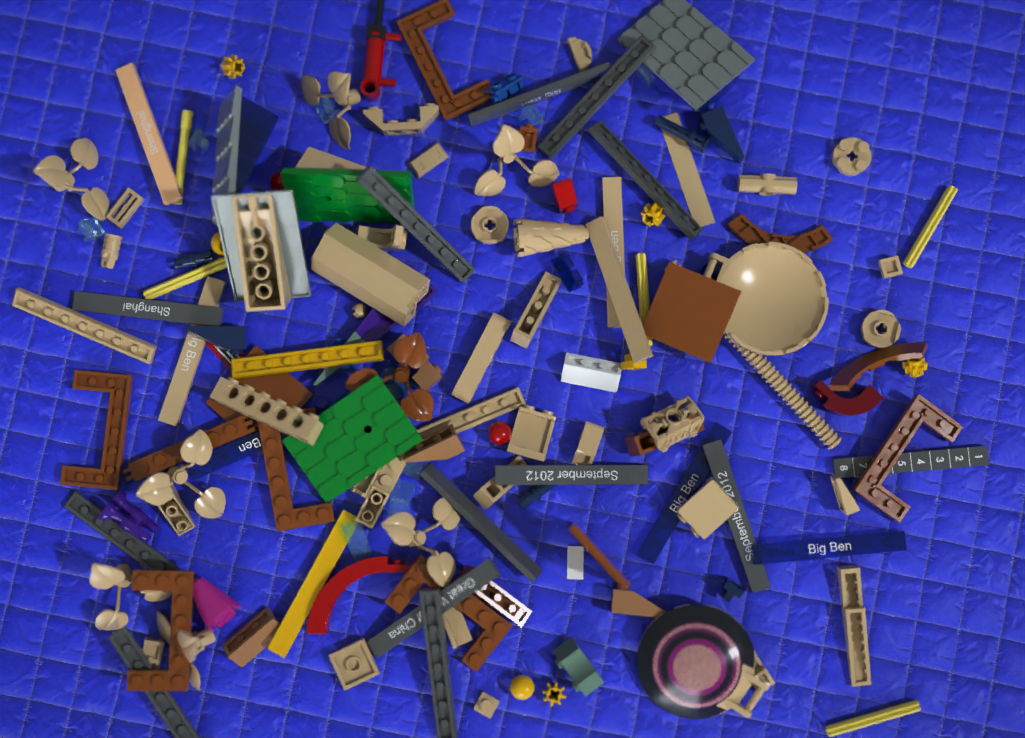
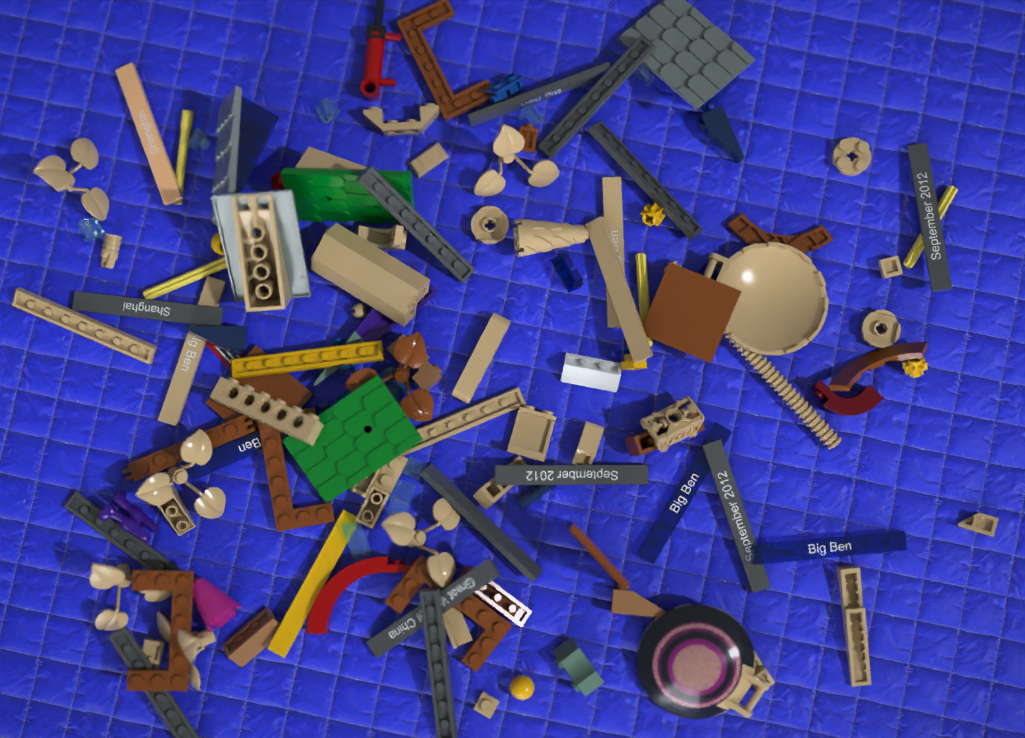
dark orange plate [60,370,134,490] -> none
tan tile [105,187,145,229] -> none
dark blue pin [174,249,214,270] -> none
yellow gear [221,54,245,79] -> none
tan plant [301,71,361,150] -> none
tan plate [328,638,380,691] -> none
medium nougat slope [402,424,465,463] -> none
red piece [489,421,511,445] -> none
tan slope [510,272,562,349] -> none
yellow gear [542,681,566,707] -> none
red slope [552,178,578,214] -> none
tan tile [567,37,592,72] -> none
white sticker [567,546,584,580] -> none
dark blue pin [654,114,711,153] -> none
tan sticker [661,112,715,227] -> none
tan panel [677,477,739,540] -> none
dark blue tile [722,577,744,602] -> none
tan piece [738,173,797,196] -> none
light yellow axle [825,700,921,737] -> none
tan slope [830,474,860,515] -> none
dark grey tile [832,446,989,478] -> none
dark orange plate [852,394,963,523] -> none
none -> dark grey tile [907,143,952,292]
none -> tan slope [957,513,999,537]

